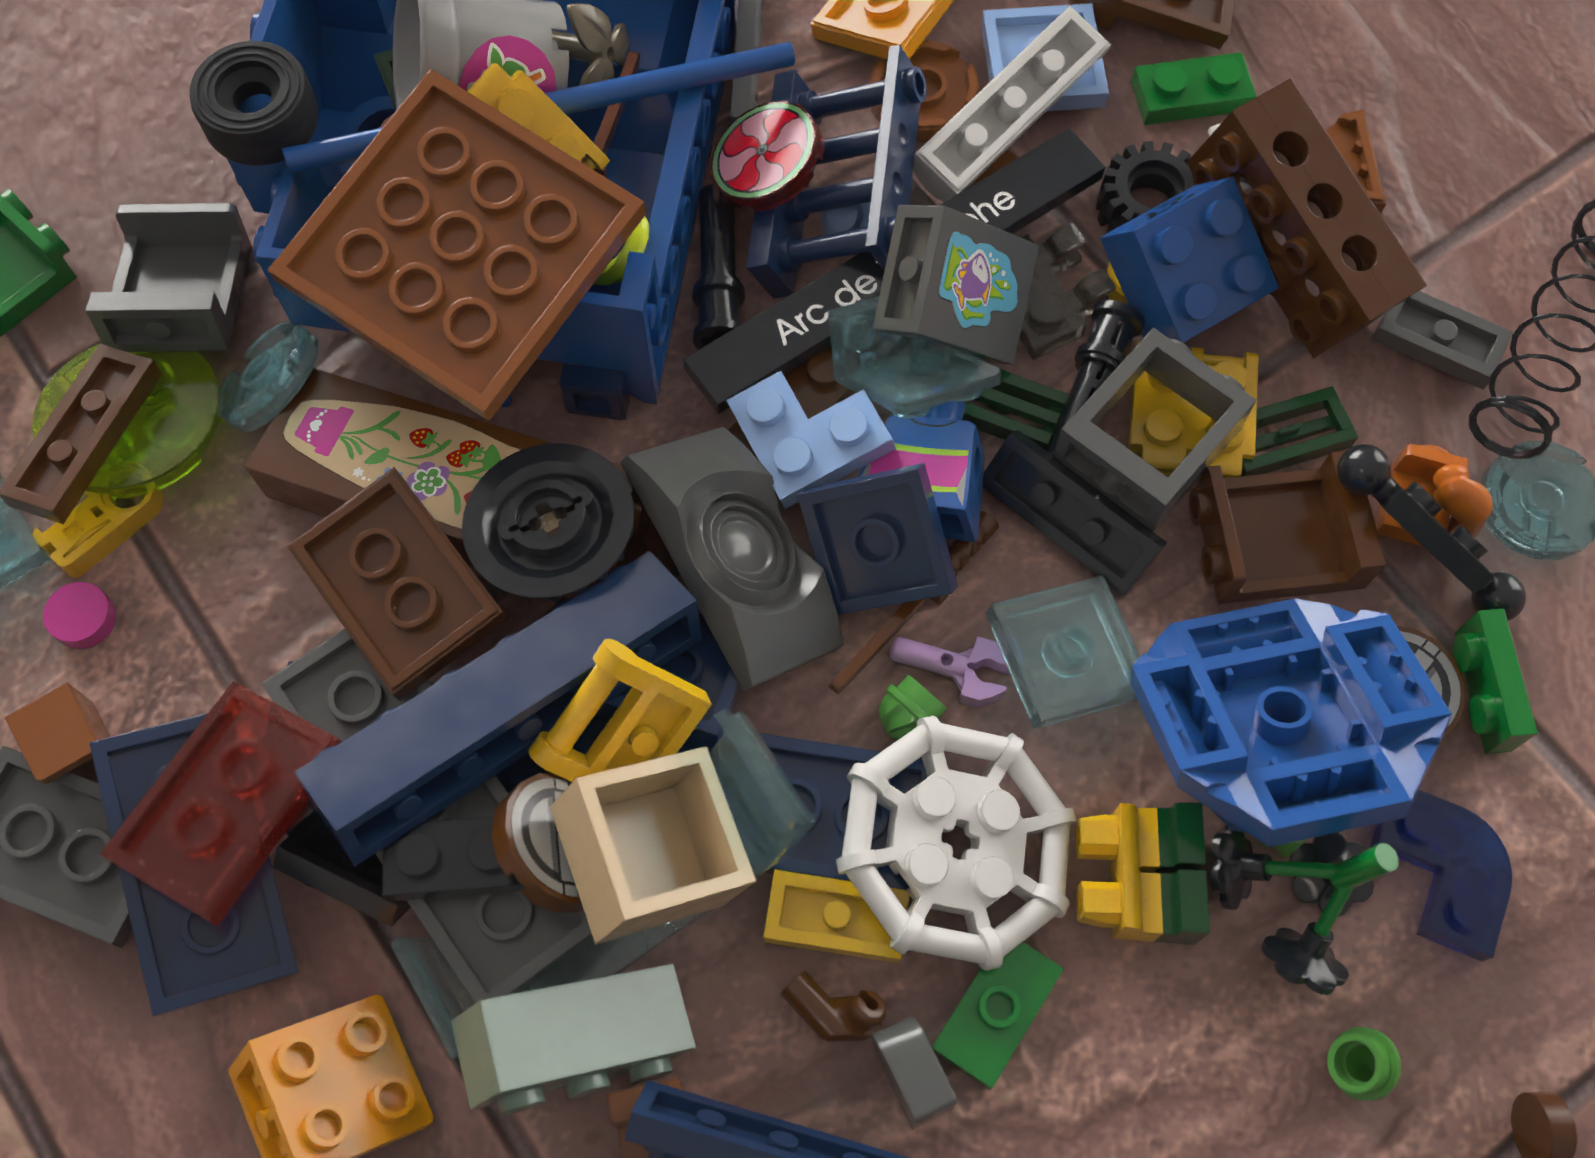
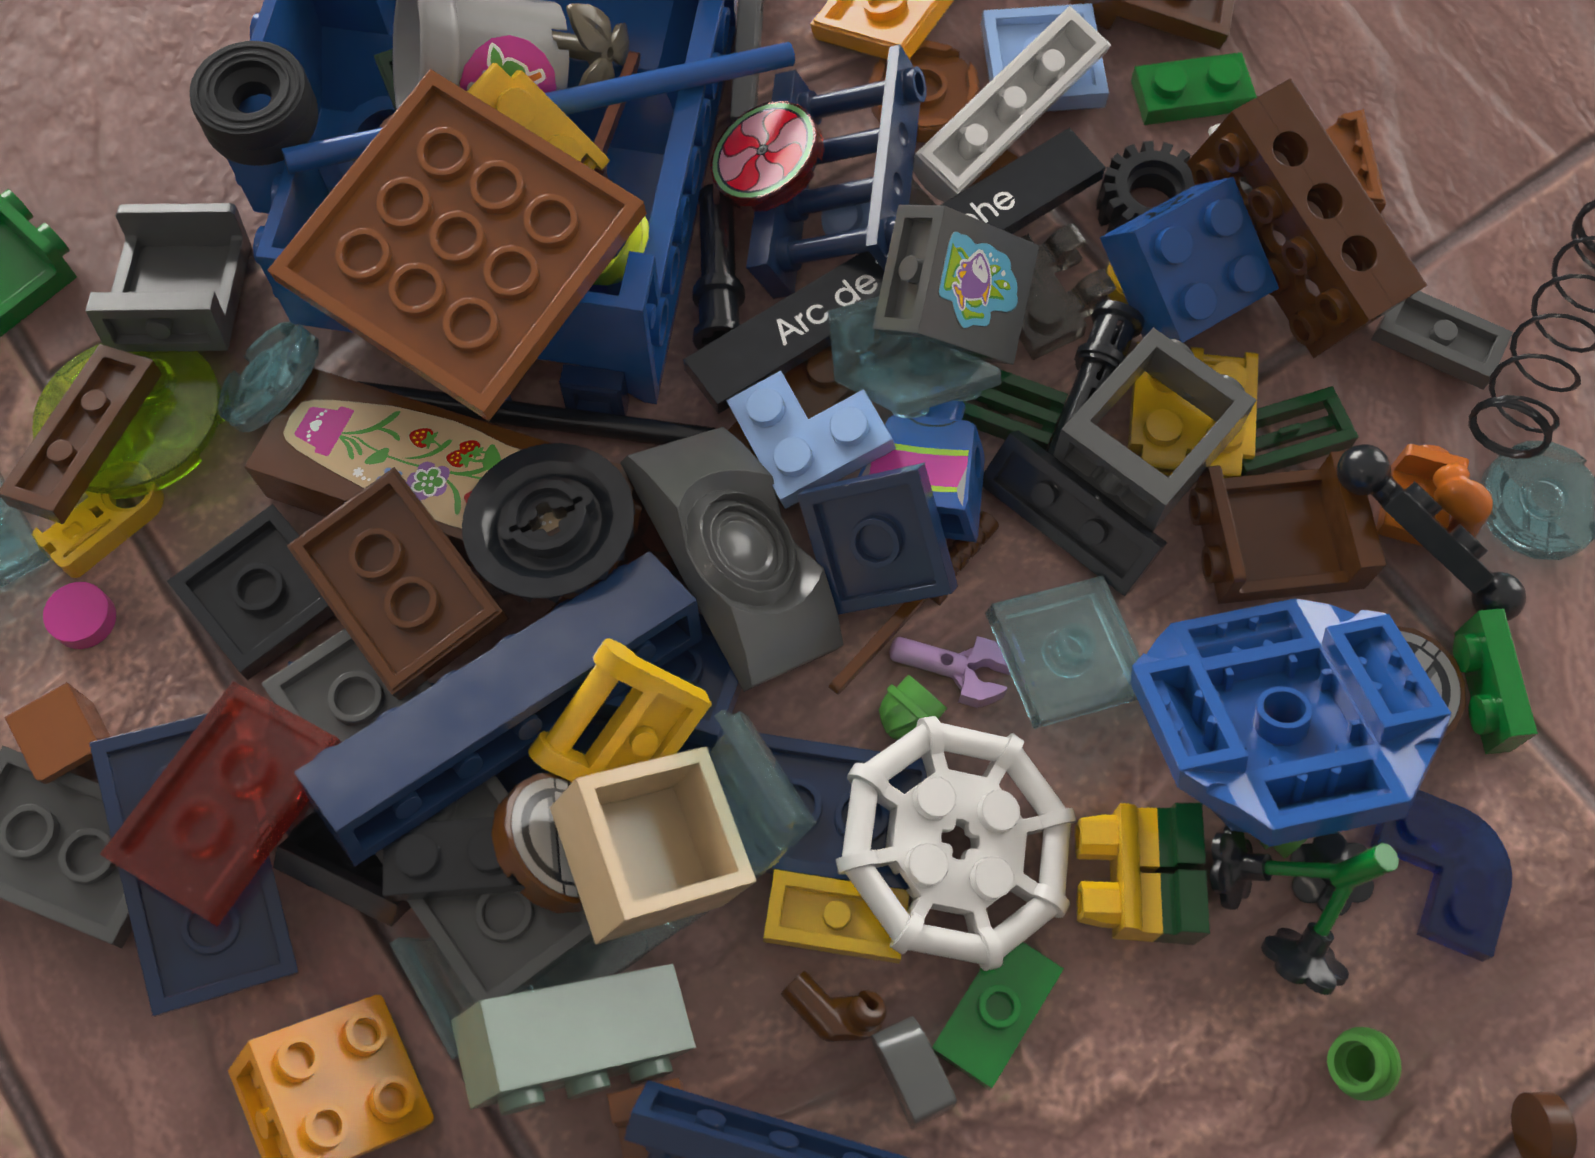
none -> black plate [167,504,335,680]
none -> black piece [357,381,716,445]

